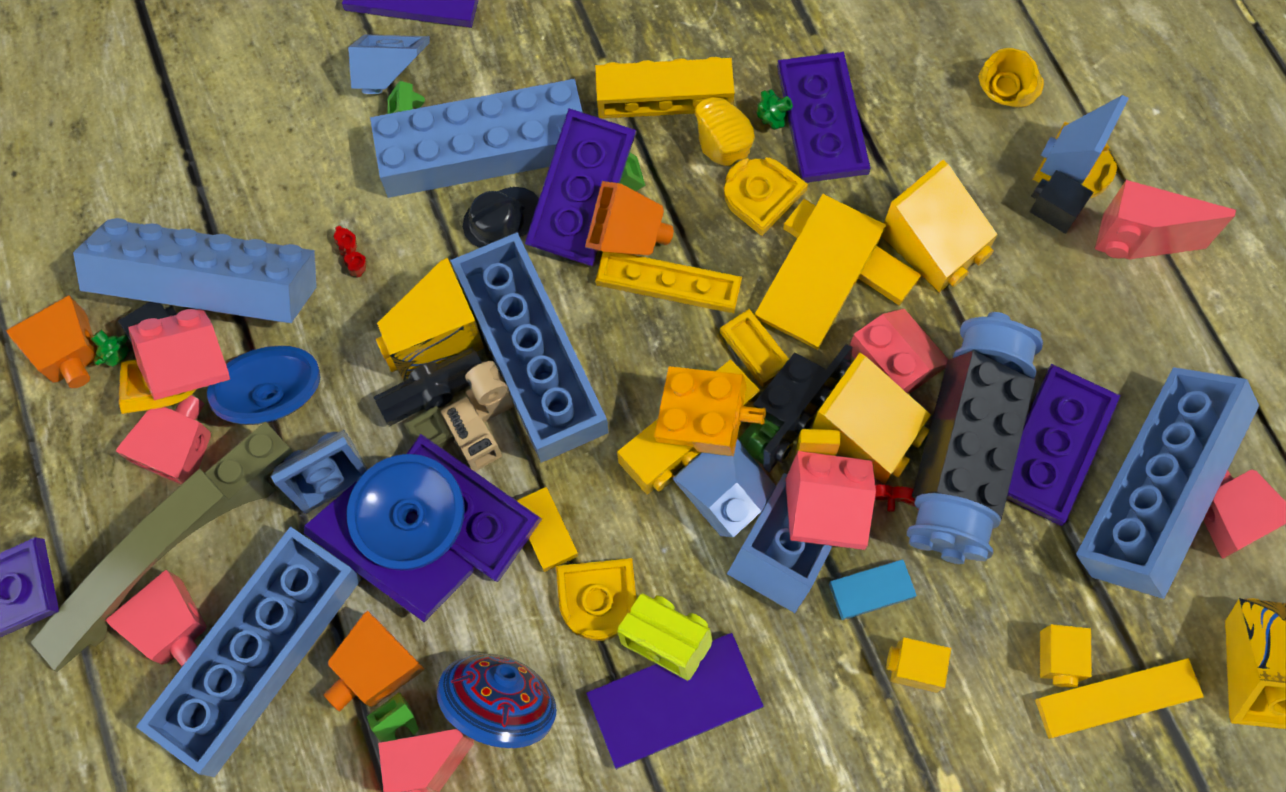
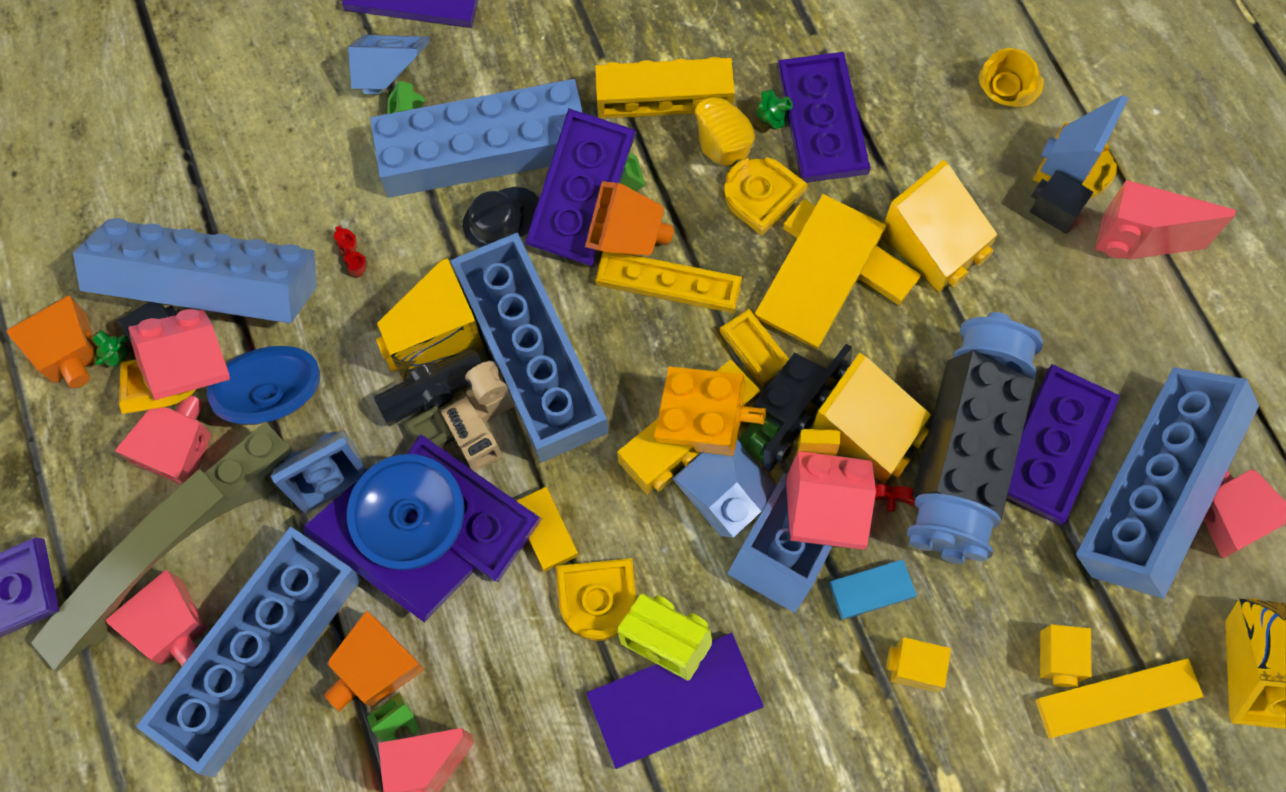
dish [437,653,557,748] -> none
coral slope [850,309,949,394] -> none

